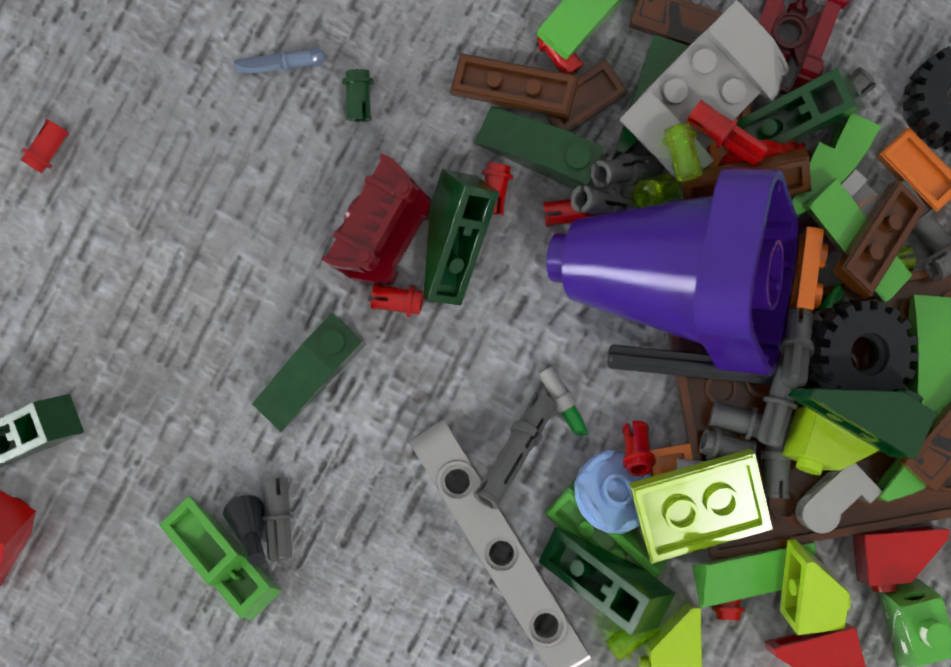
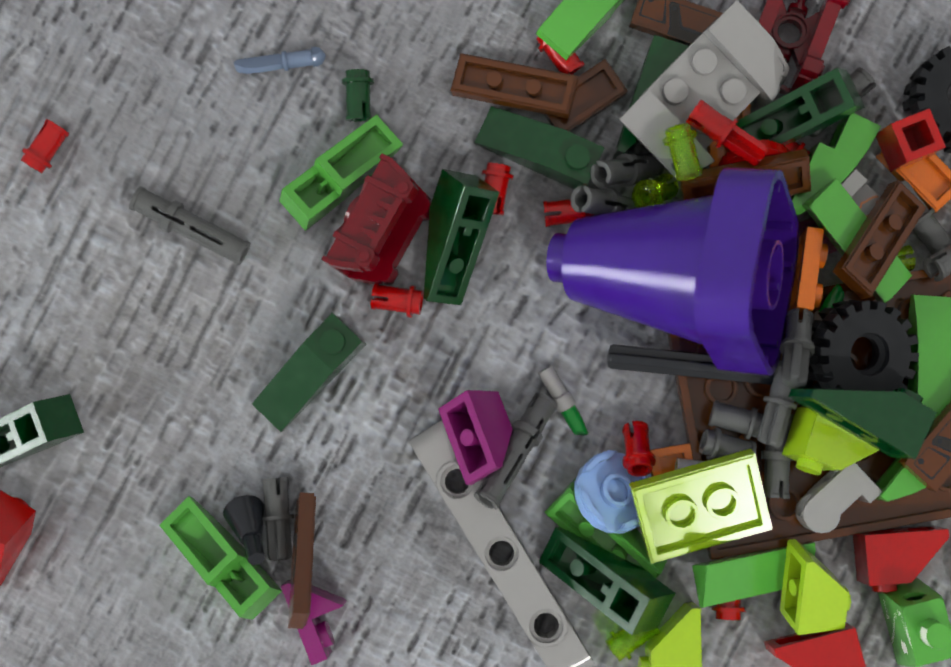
none -> dark grey pin [129,186,251,265]
none -> bright green slope [279,114,403,231]
none -> magenta slope [280,579,347,666]
none -> reddish brown tile [288,492,316,629]
none -> magenta slope [438,390,513,485]
none -> red brick [876,108,946,172]

